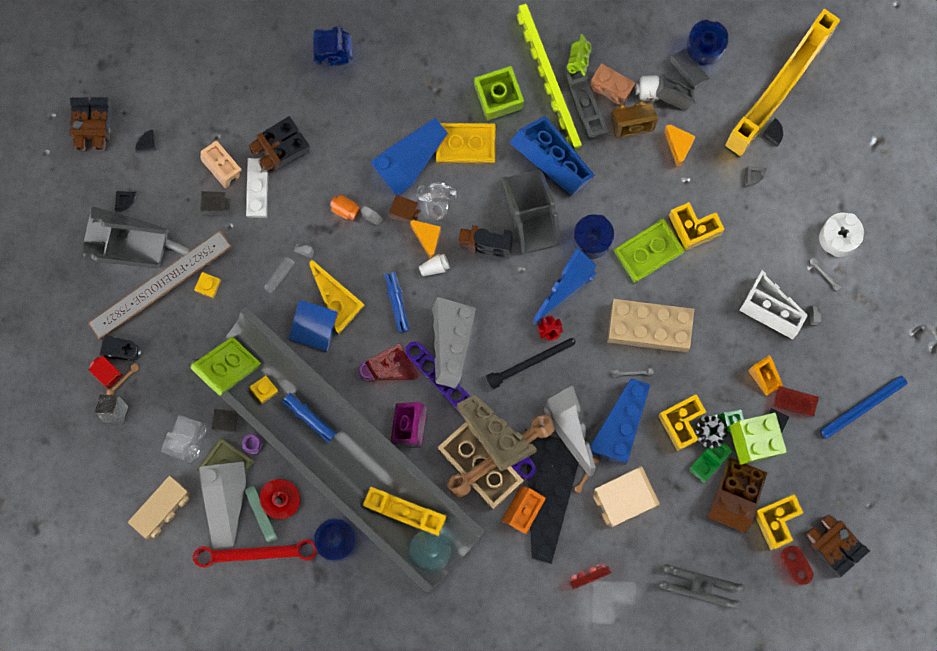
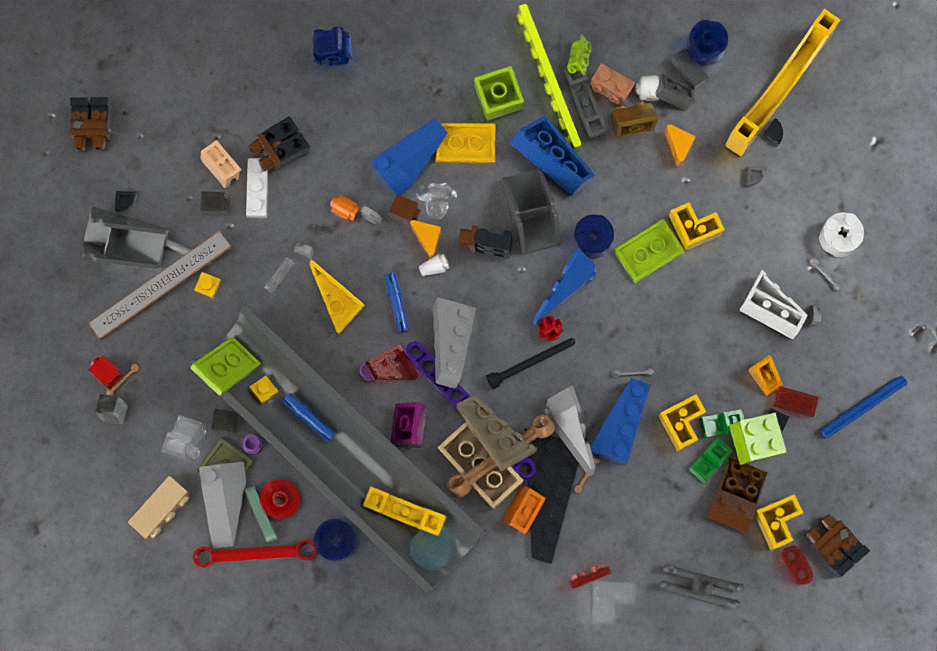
black piece [99,335,141,362] -> none
black tile [136,129,156,153] -> none
blue slope [289,300,338,352] -> none
tan slope [593,466,660,528] -> none
tan brick [607,299,694,353] -> none
black gear [696,416,728,448] -> none

